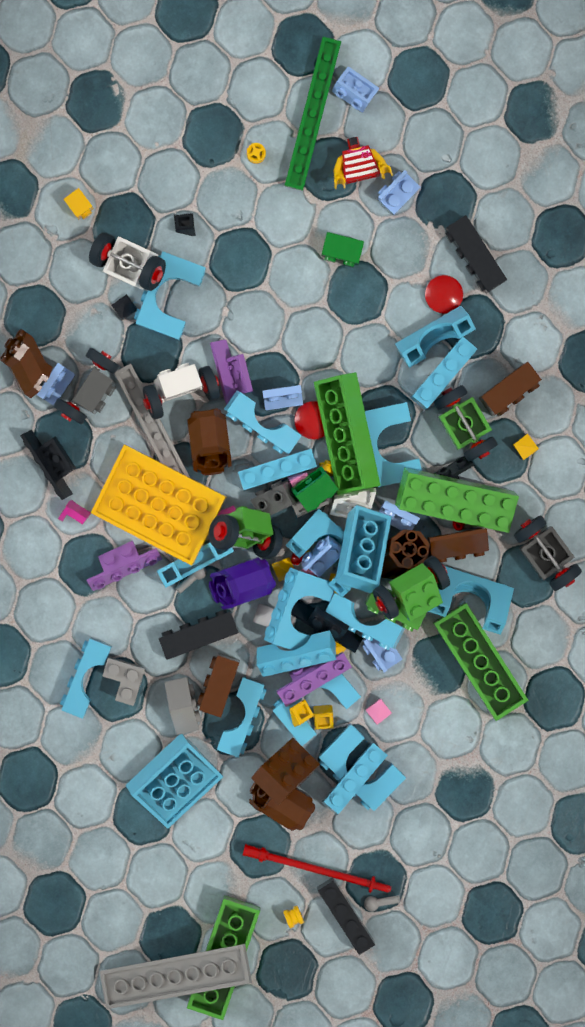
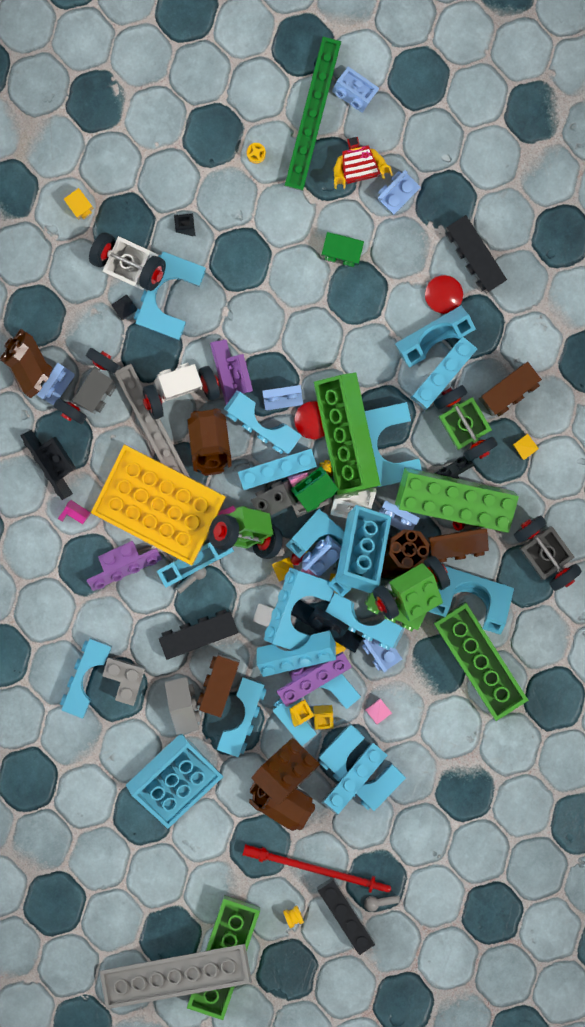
dark purple brick [208,557,276,610] -> none

